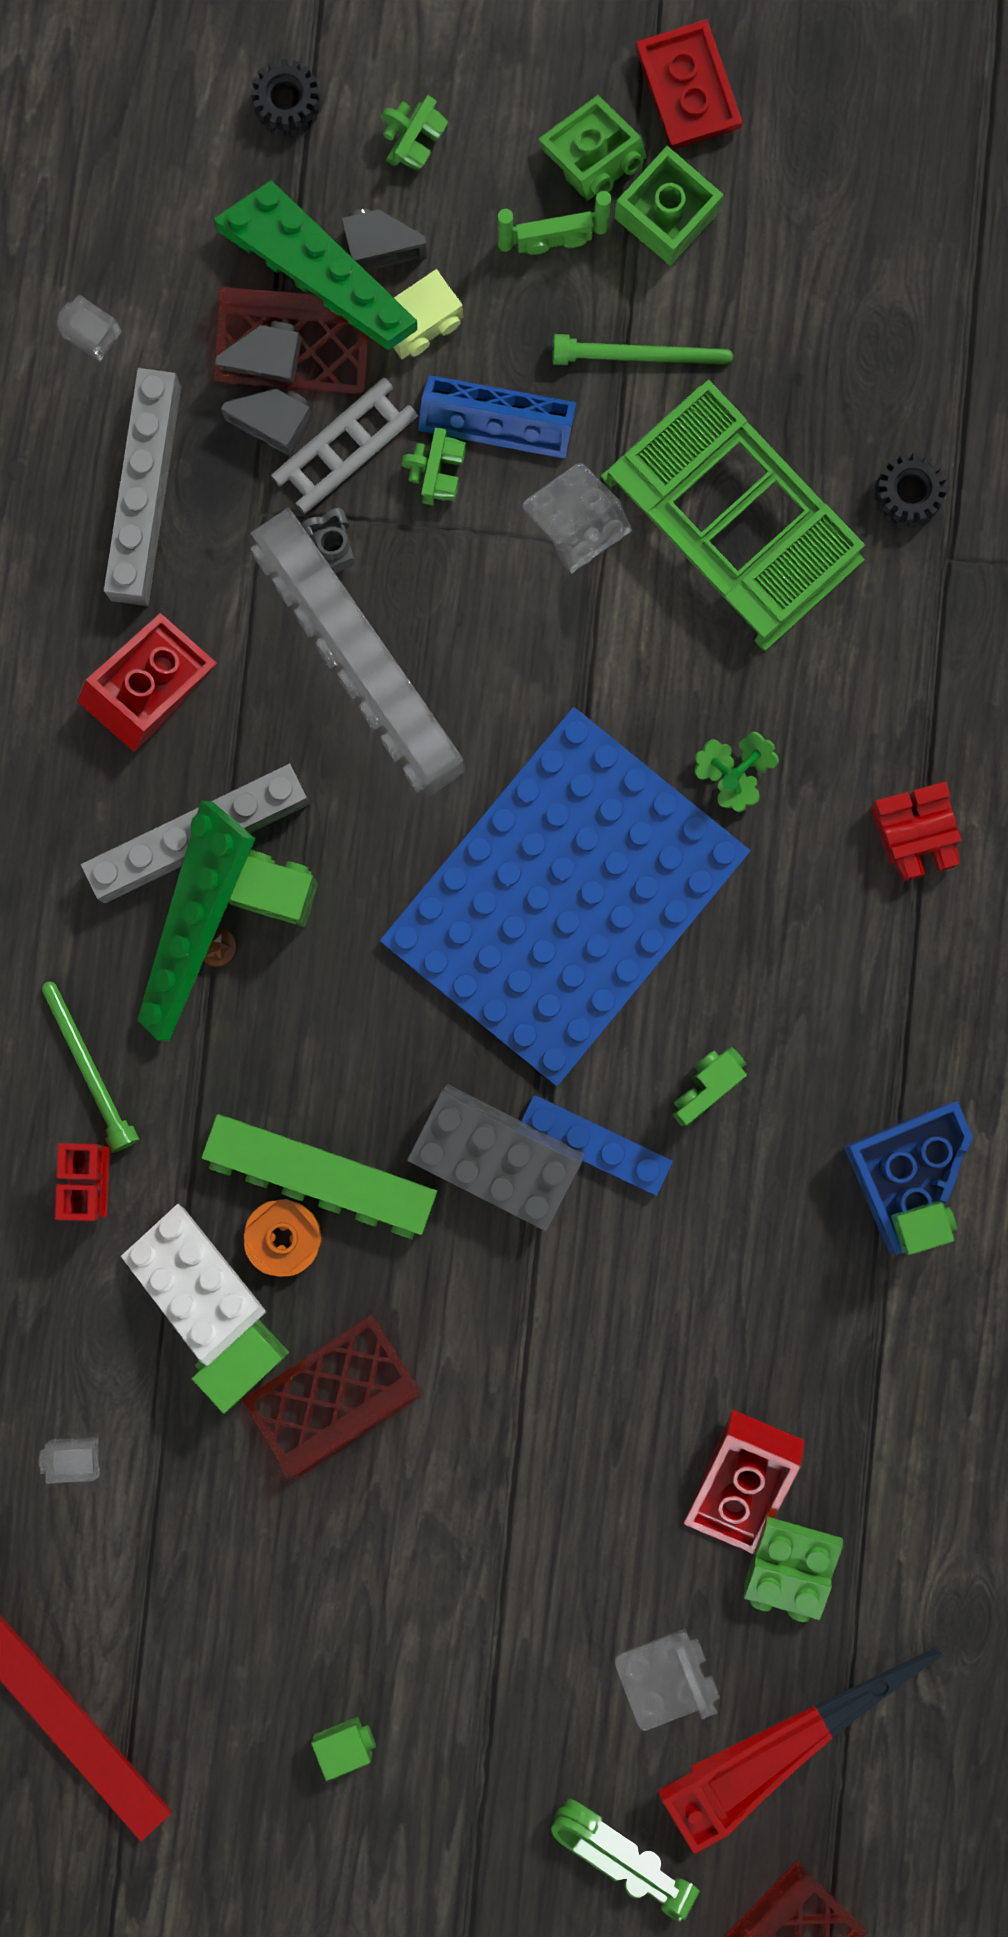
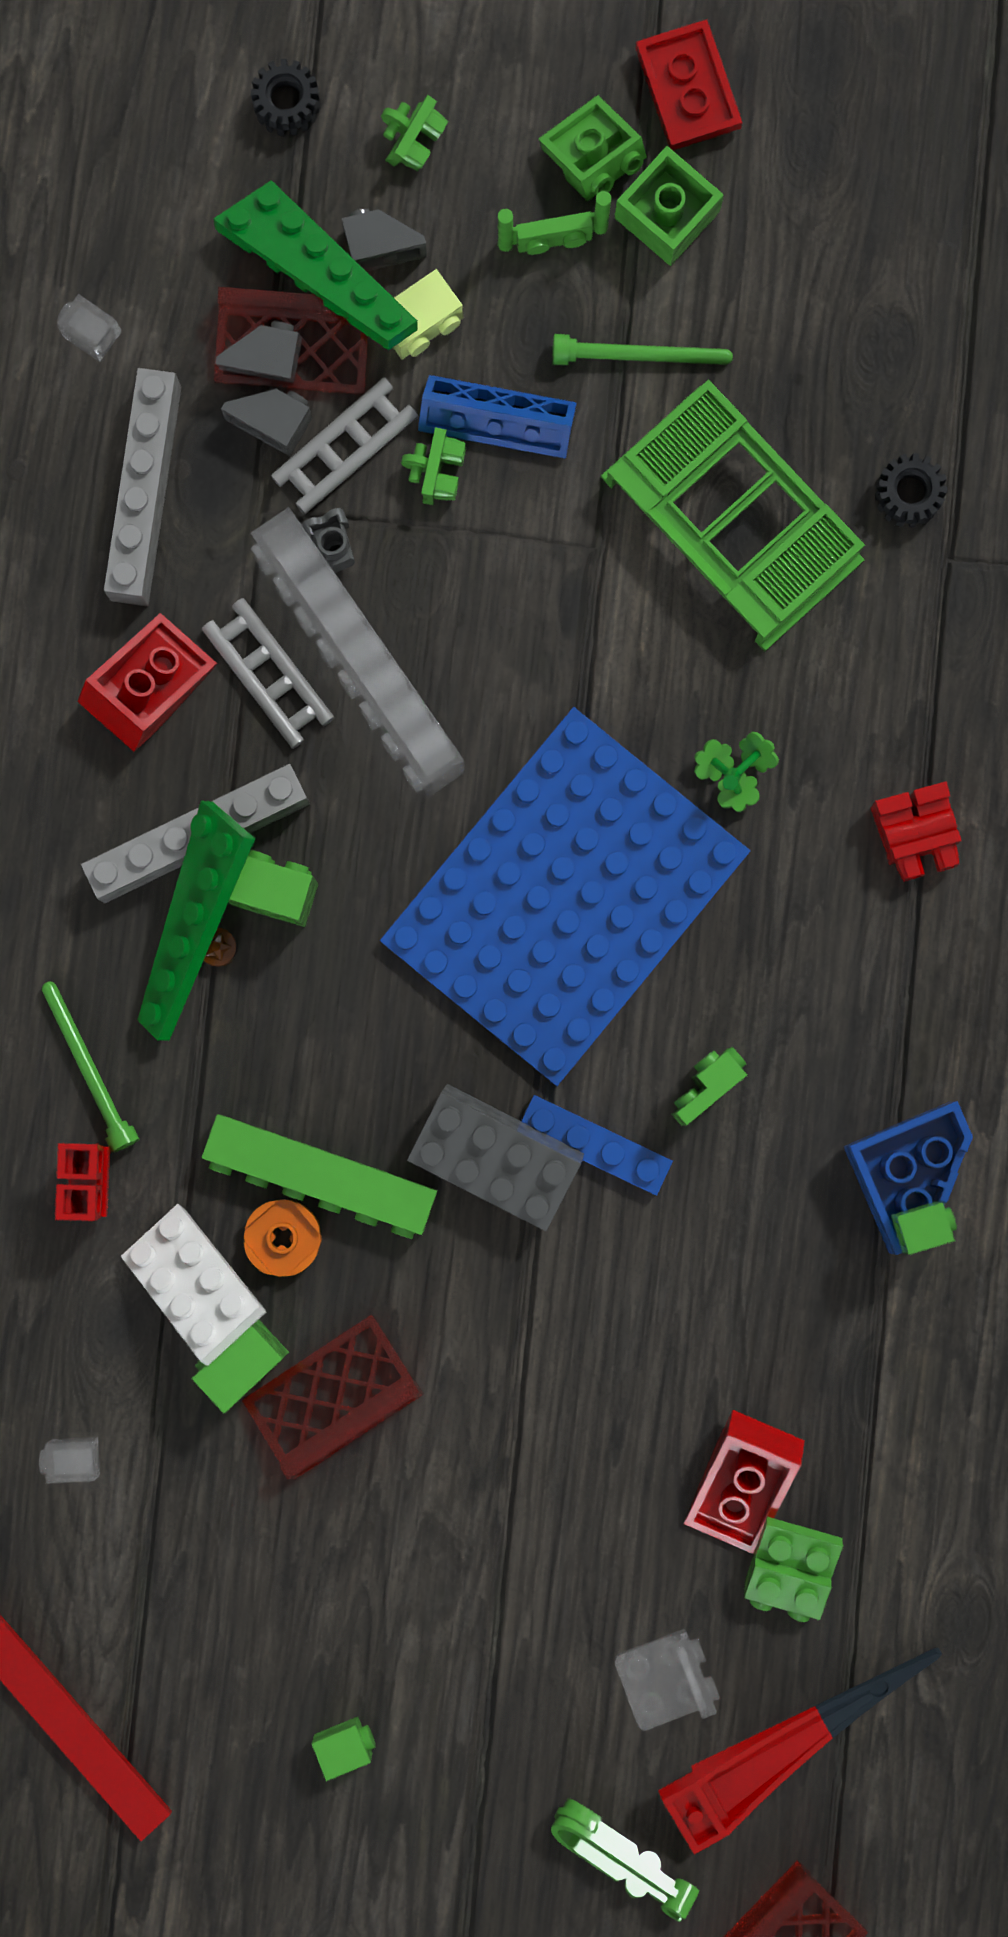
clear bracket [522,463,632,574] -> none
none -> light grey bar [202,598,335,749]

